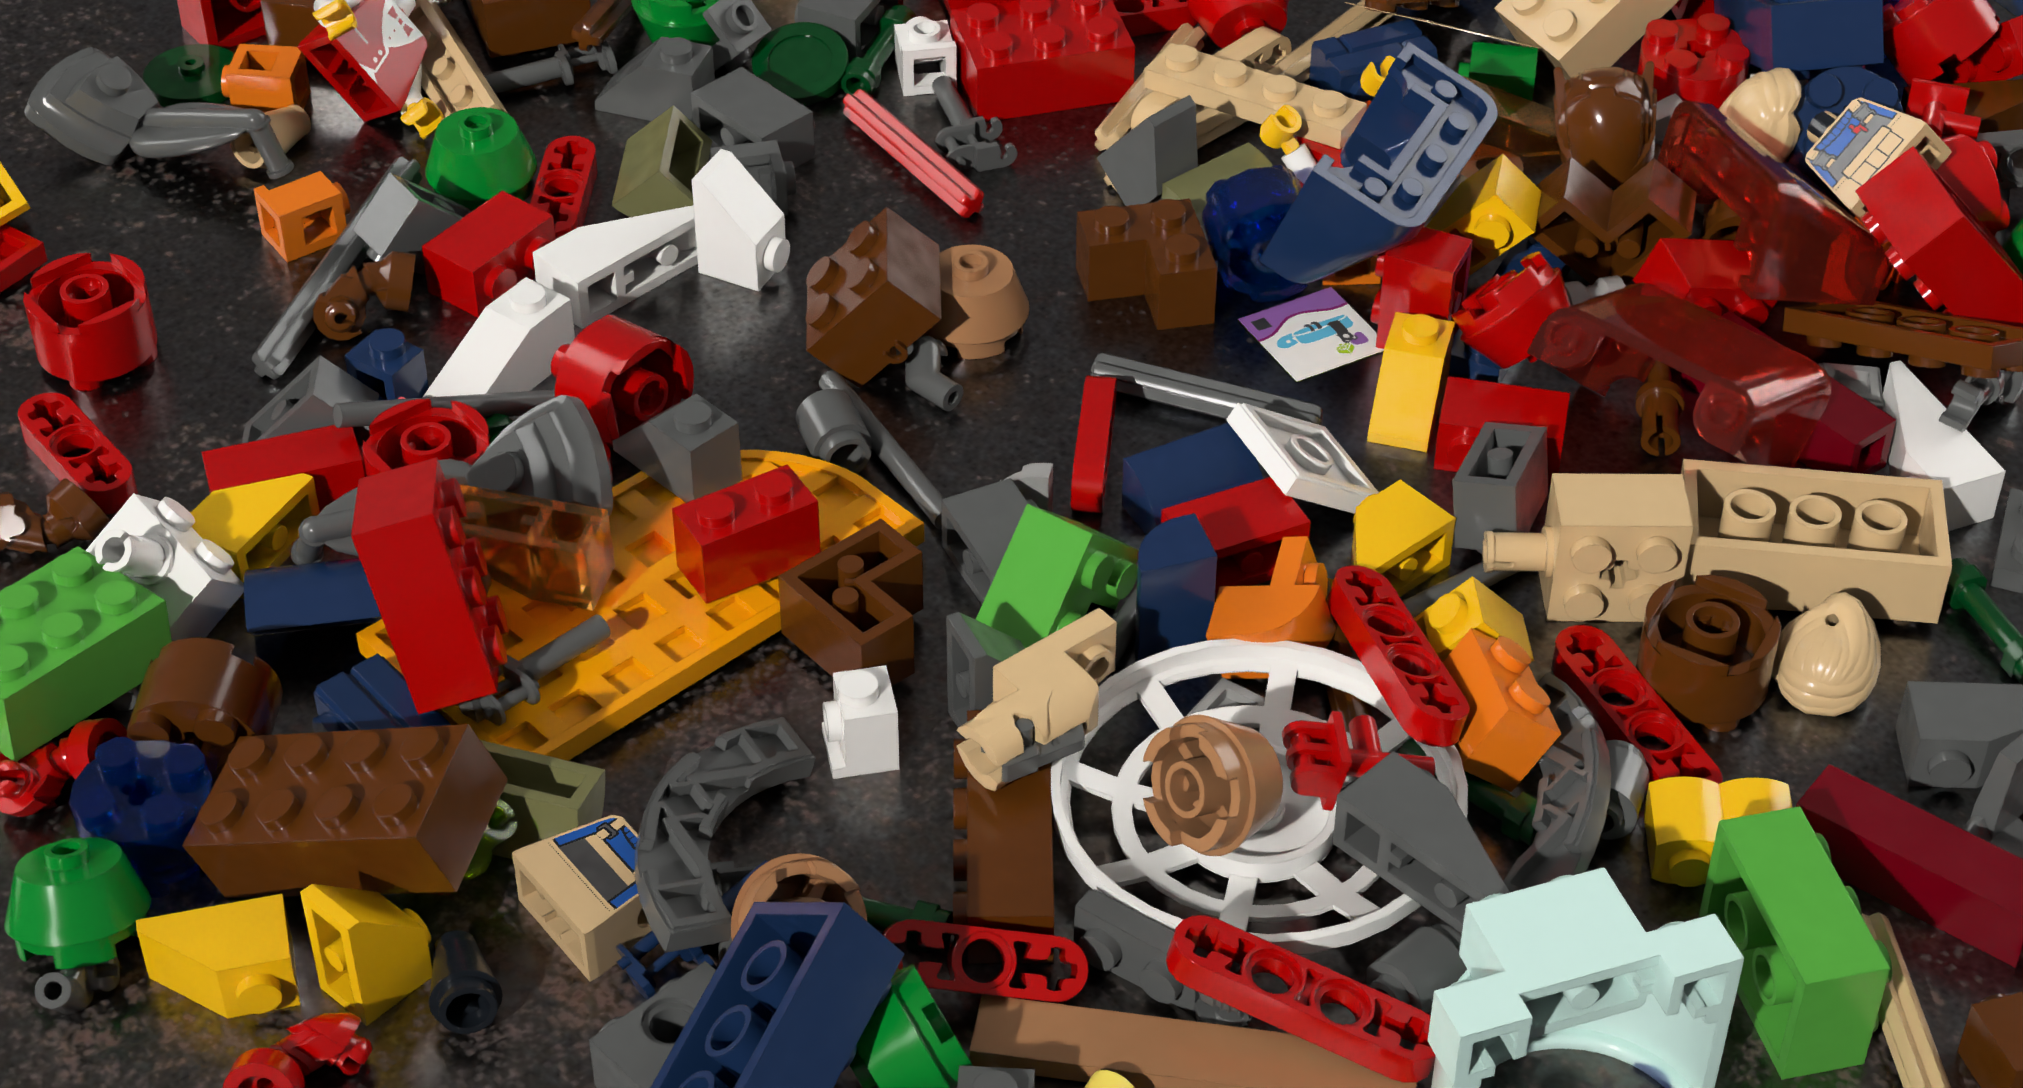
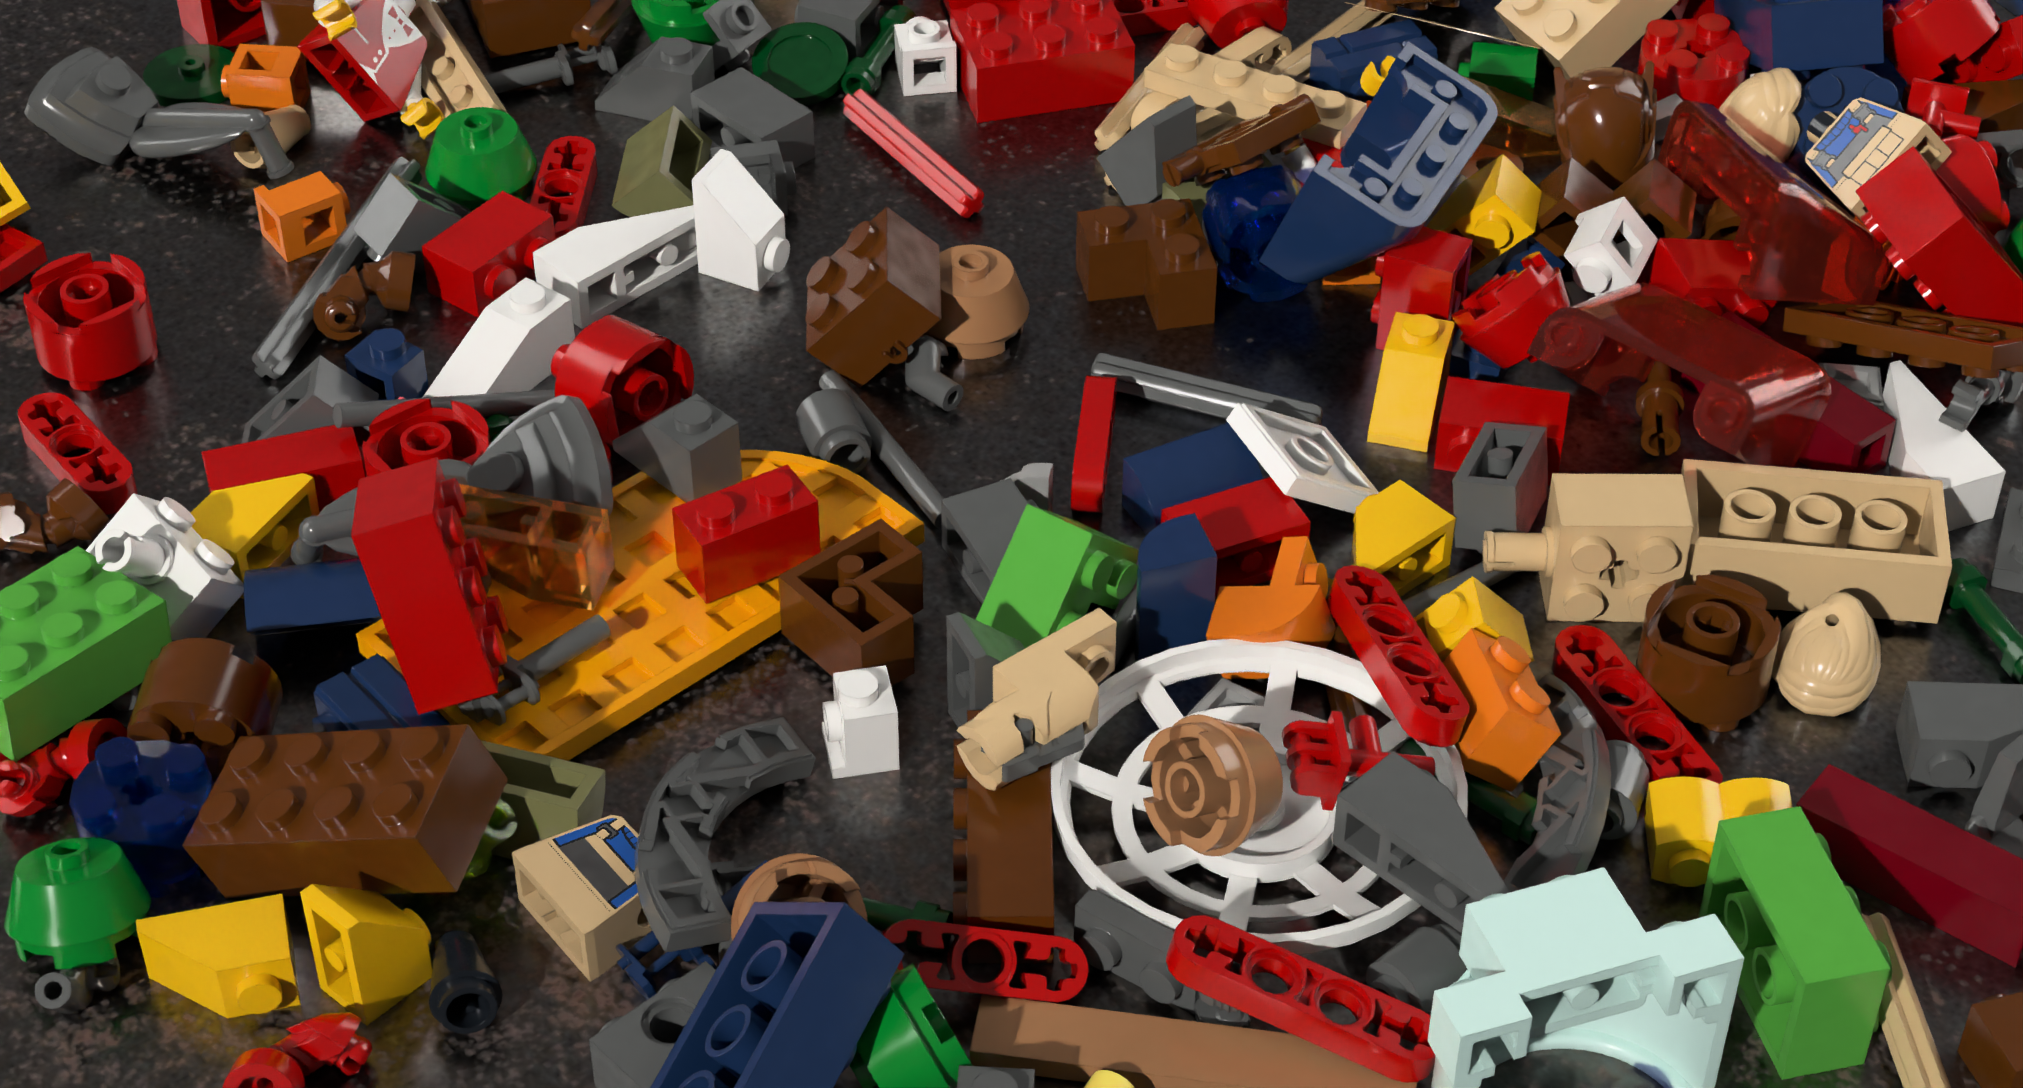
dark grey piece [932,76,1017,172] -> none
sticker [1238,287,1384,382] -> none
none -> reddish brown plate [1162,94,1321,187]
none -> white brick [1564,196,1658,298]

